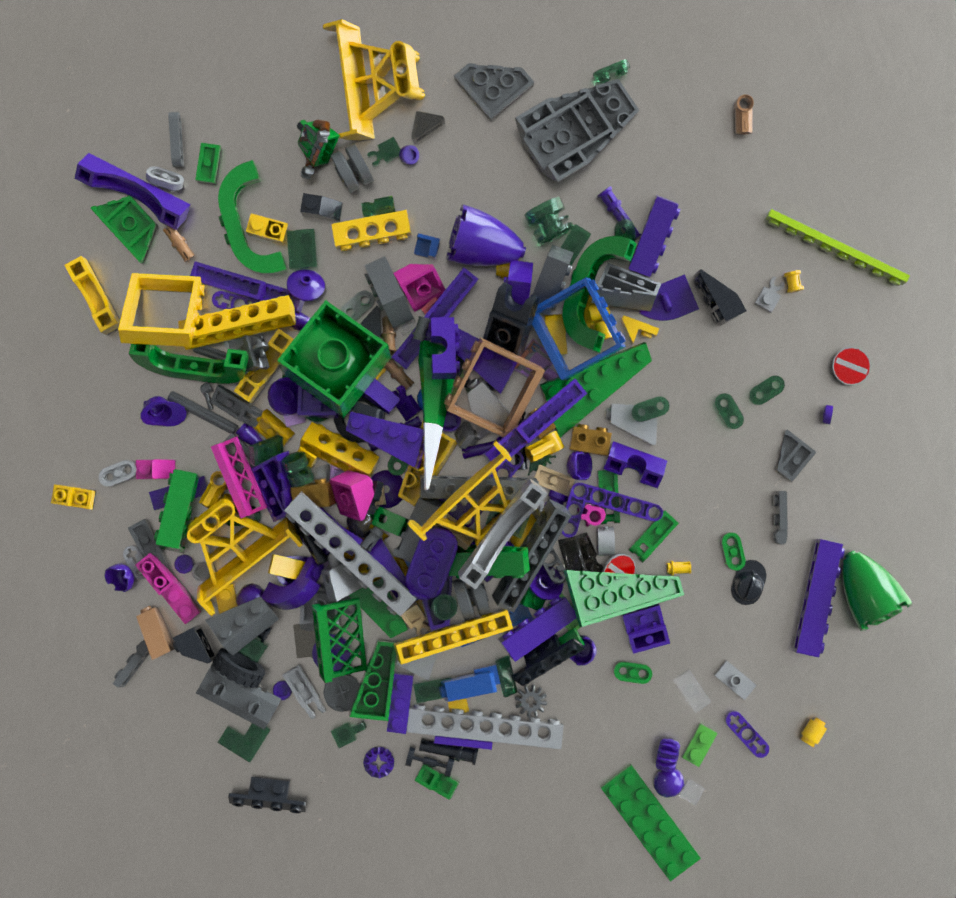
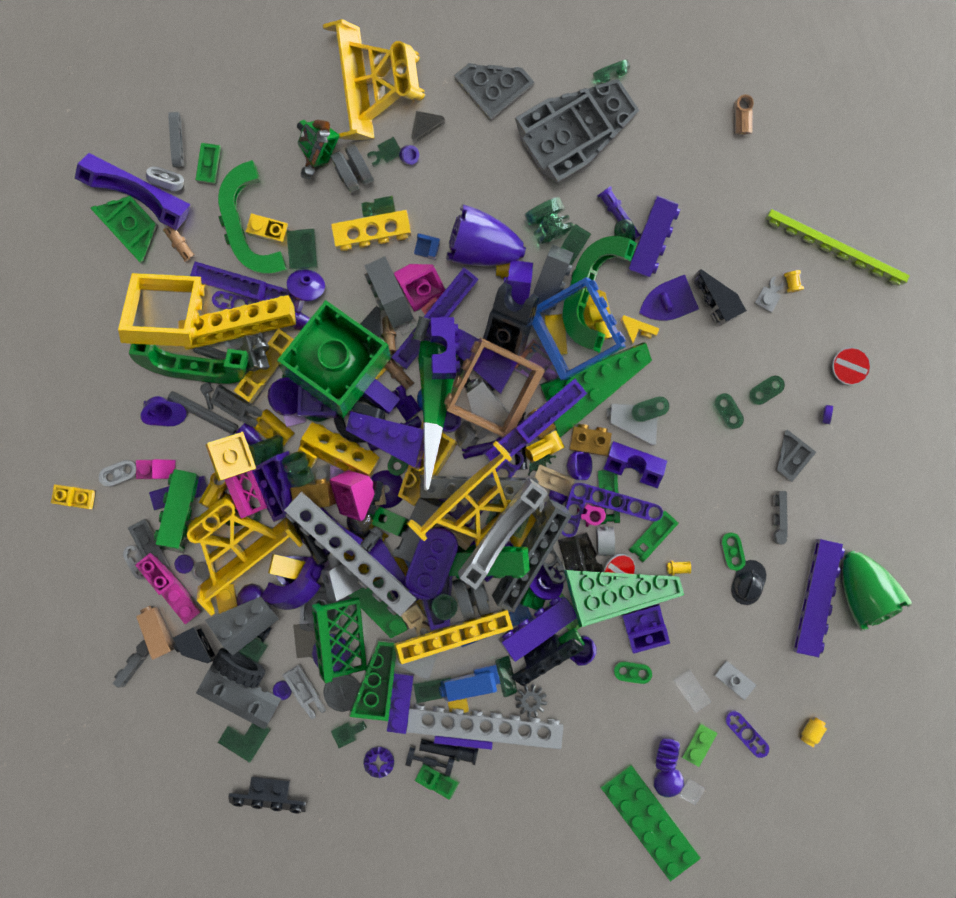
yellow arch [64,256,120,335] -> none
dark purple hair [104,563,135,592] -> none
black slope [300,193,343,222] -> none
light grey plate [341,290,375,321] -> none
dark grey wedge [591,263,661,311] -> none
none -> yellow plate [205,432,256,482]

